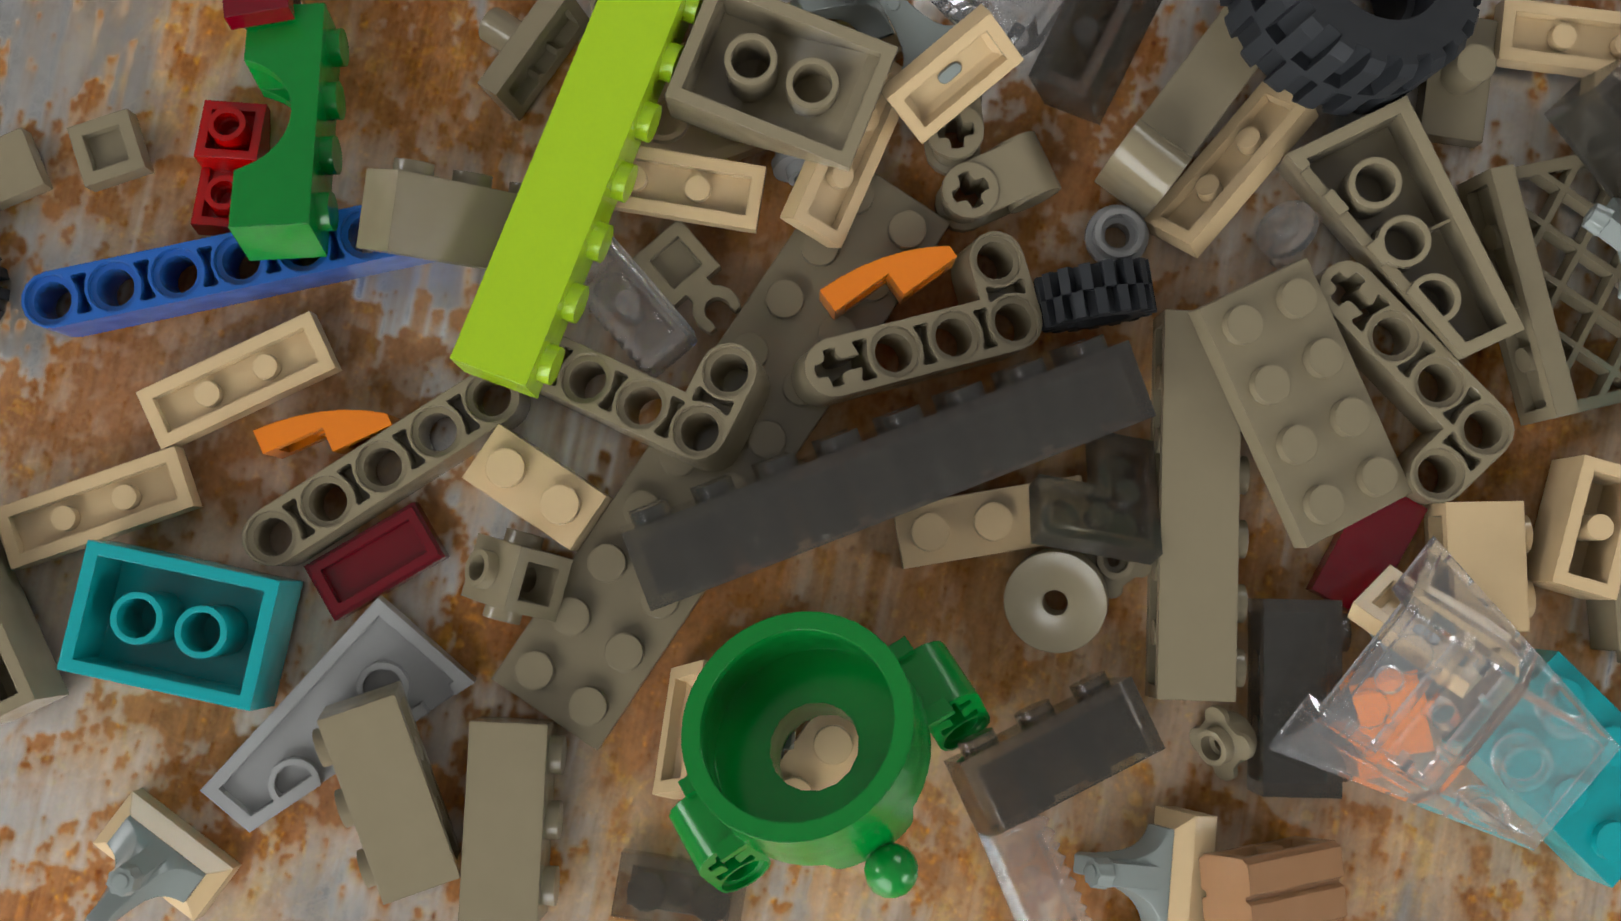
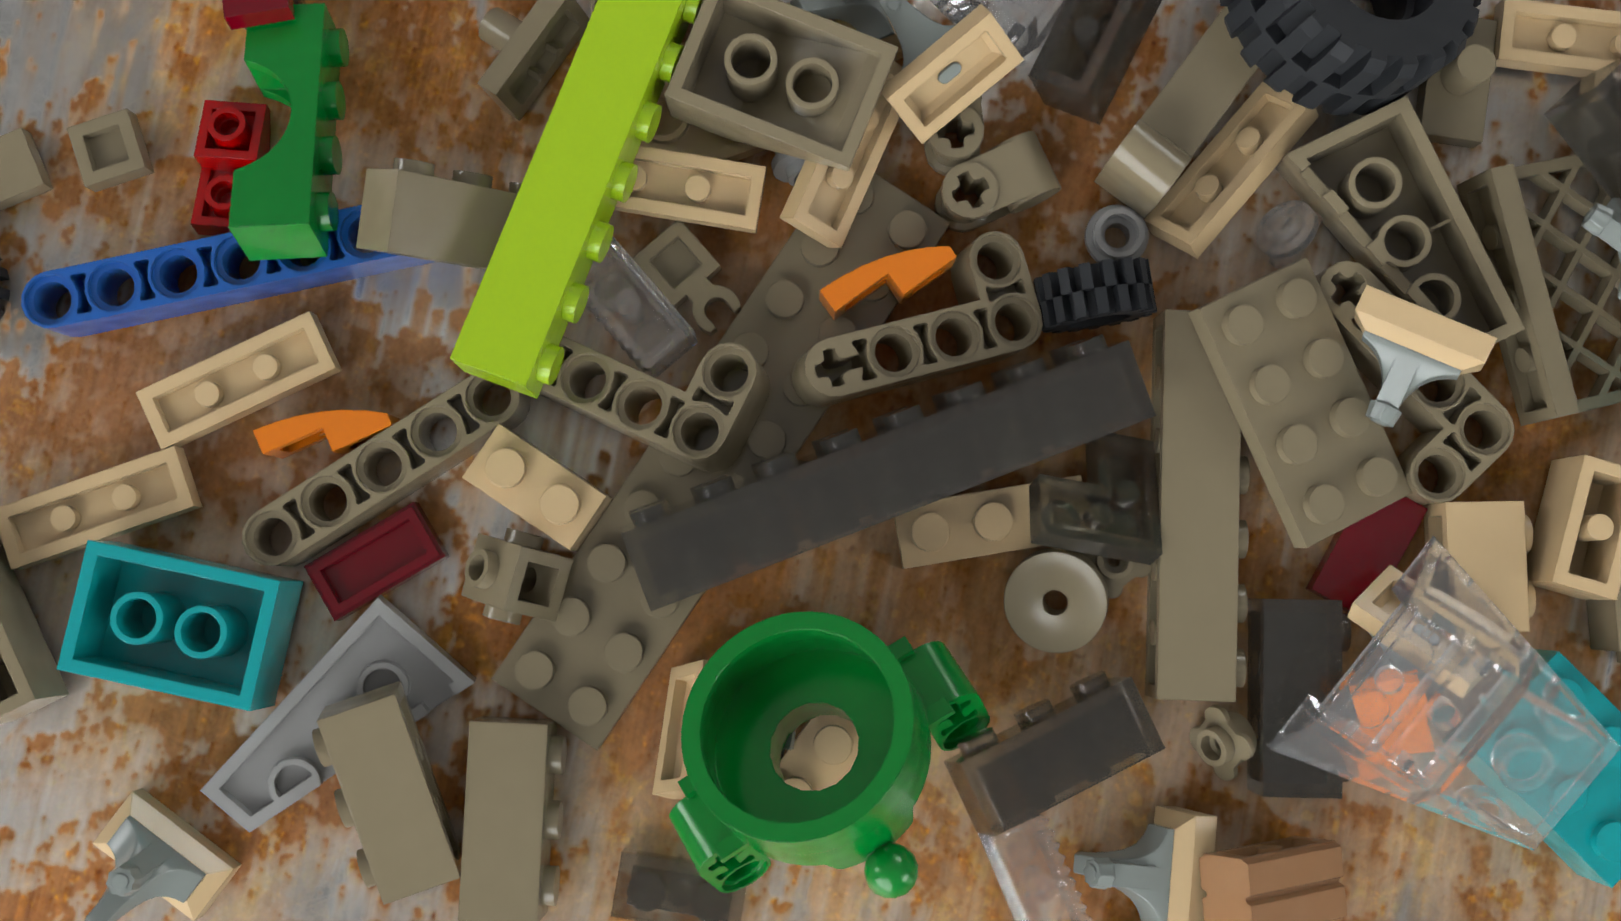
none -> tan piece [1354,285,1497,428]

